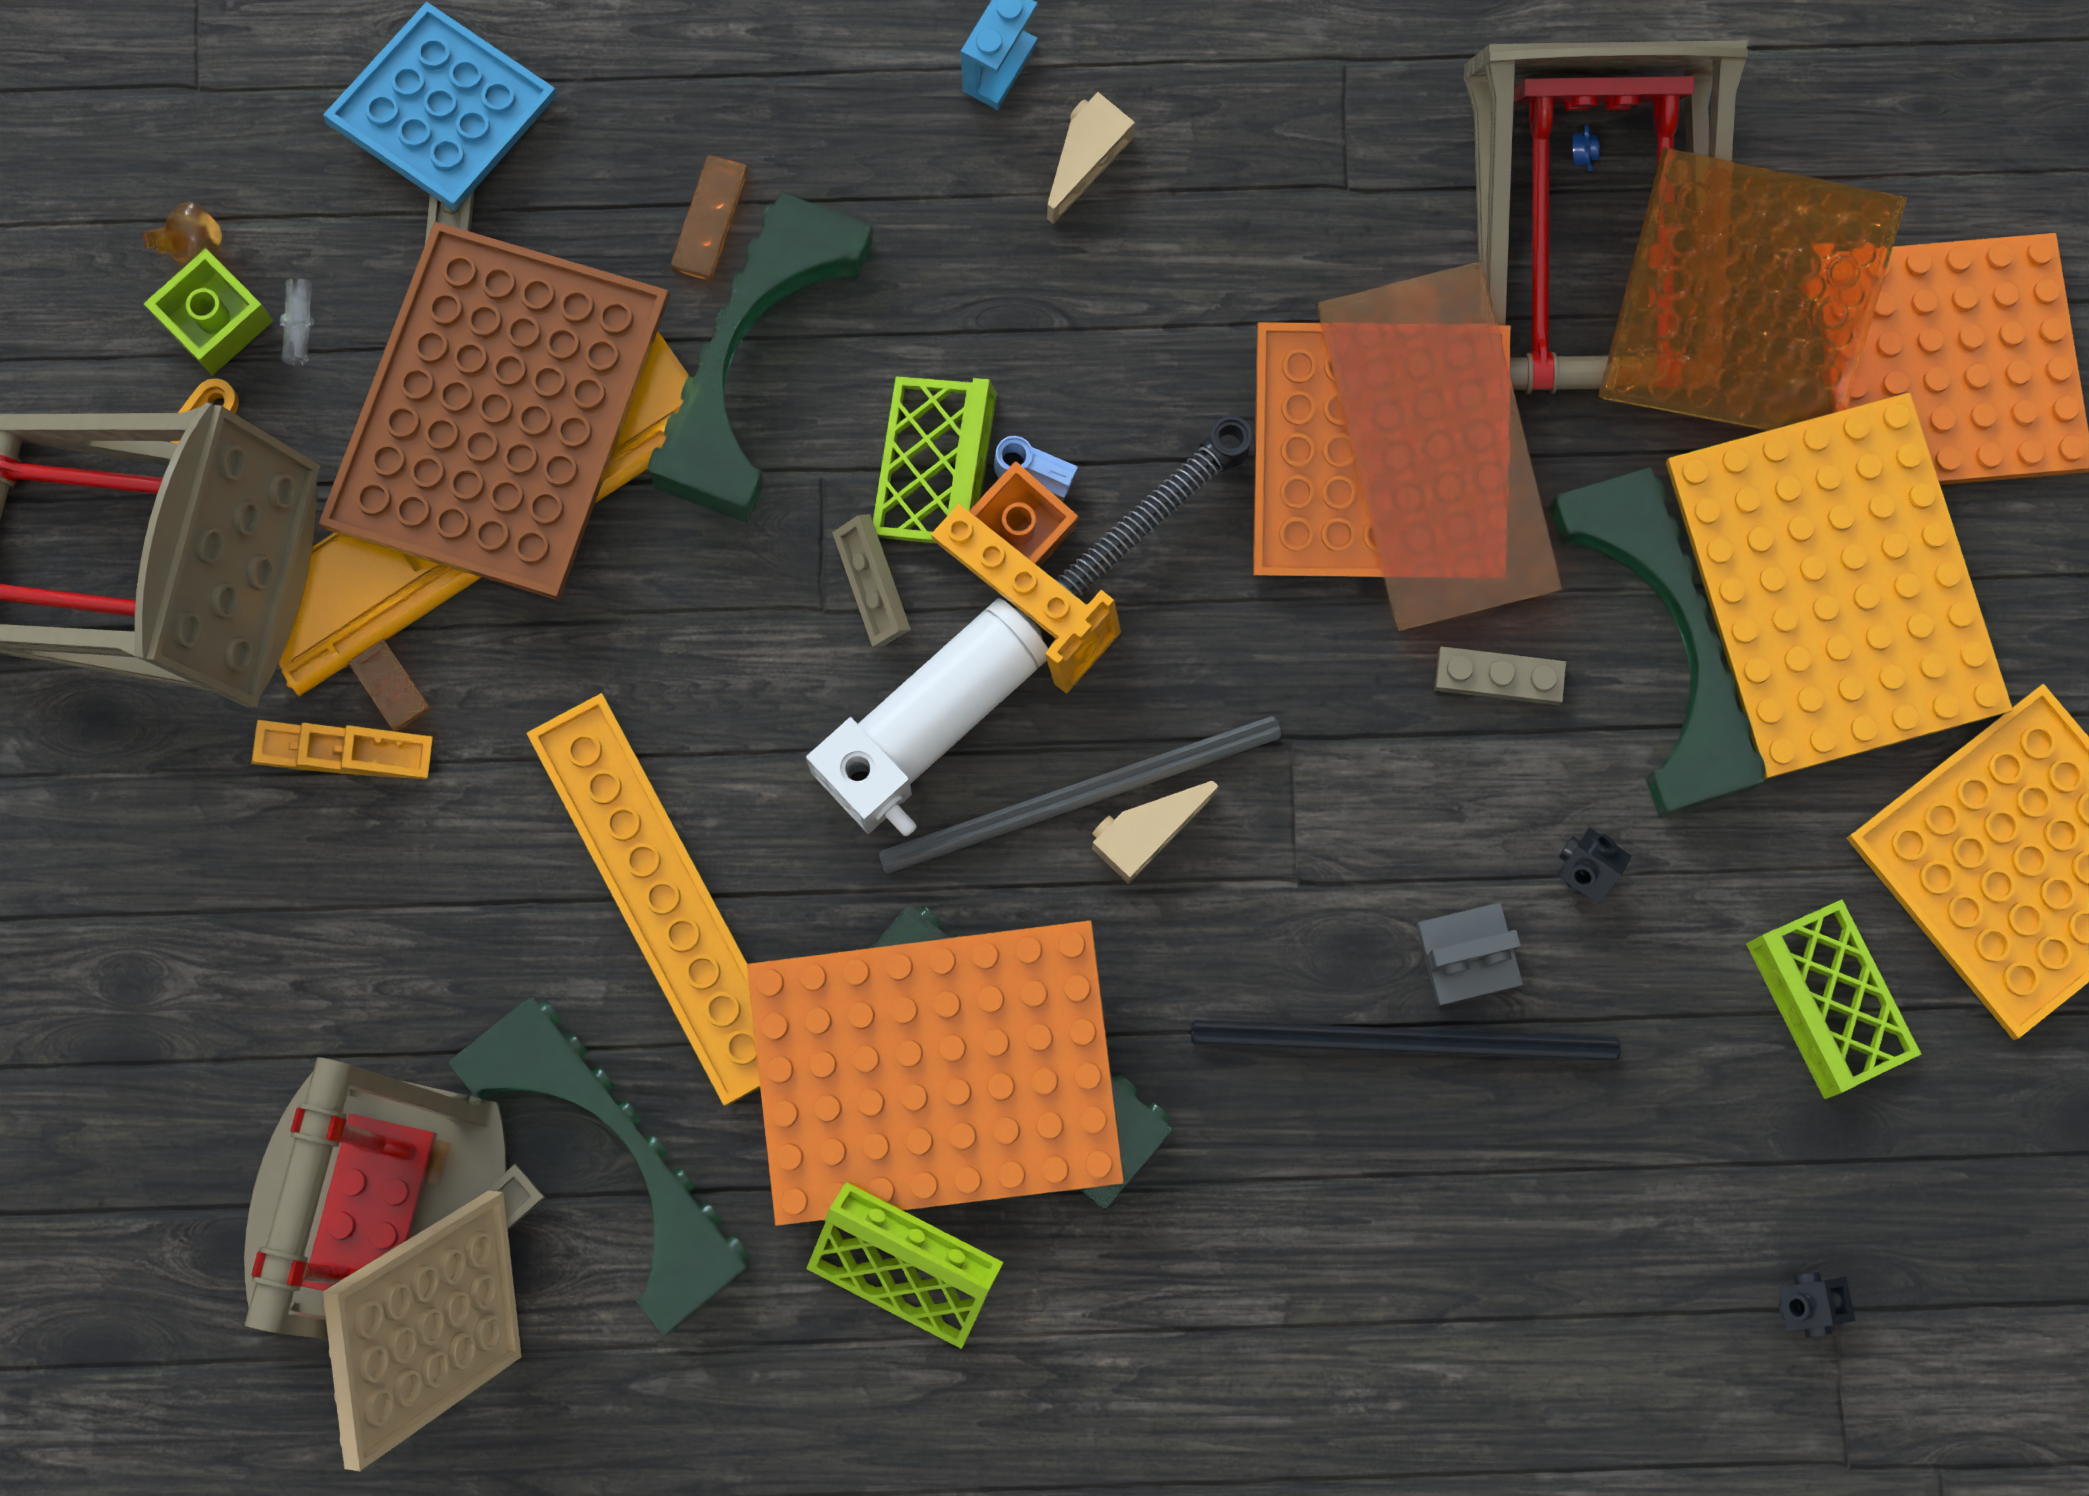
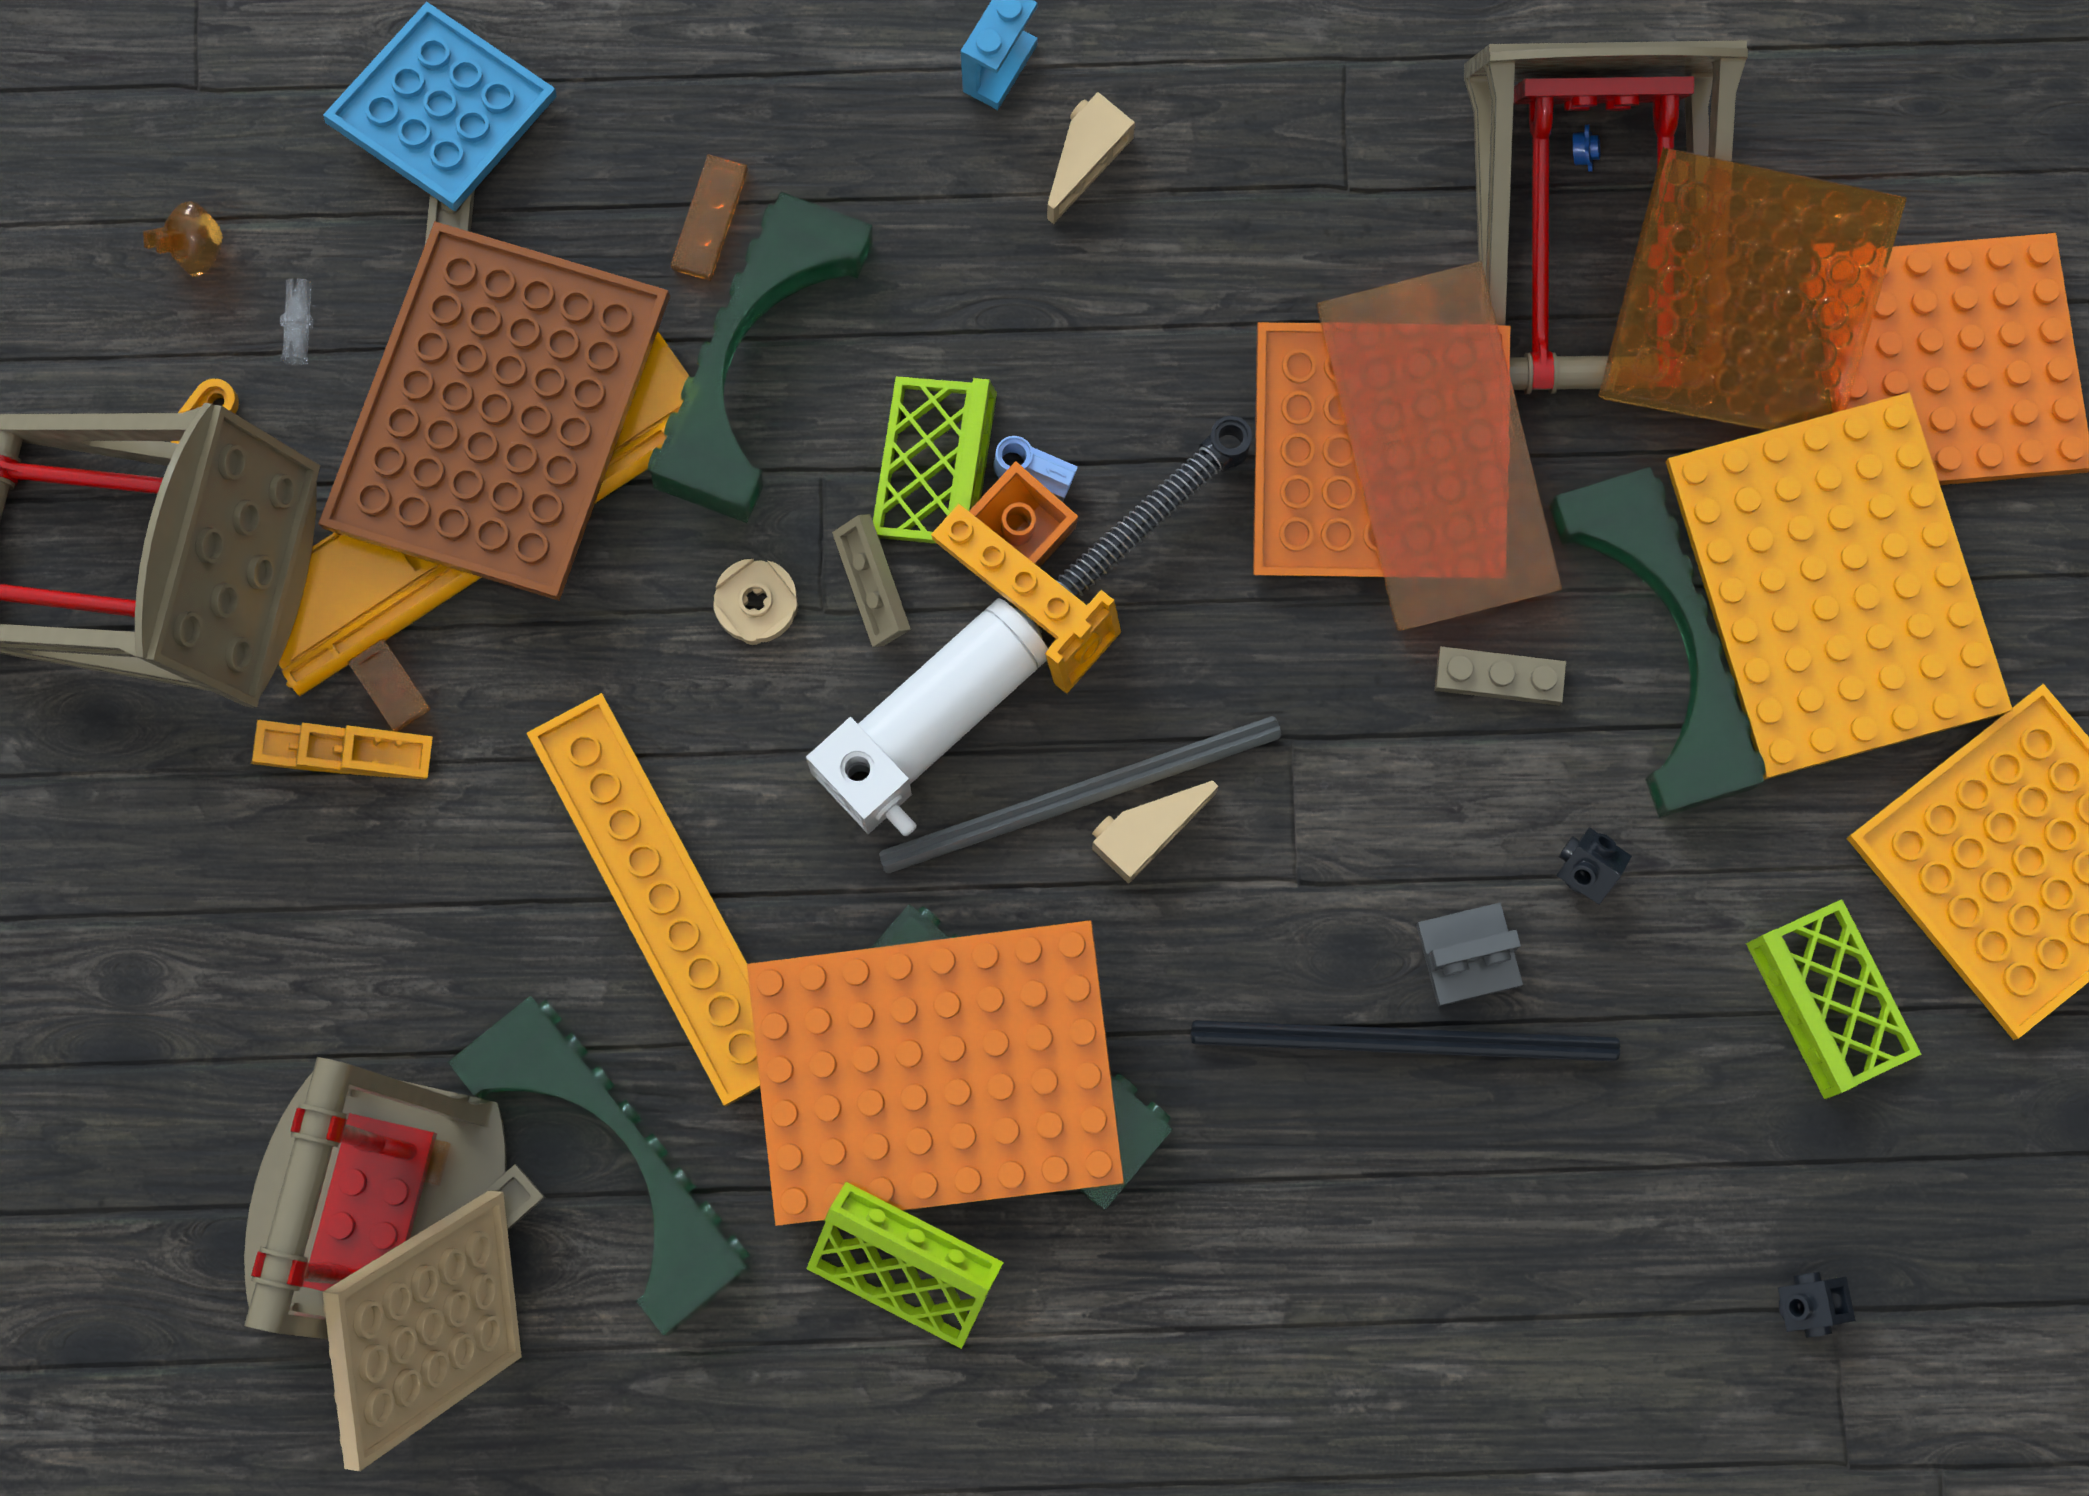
lime brick [144,248,274,376] -> none
none -> tan plate [714,559,798,645]

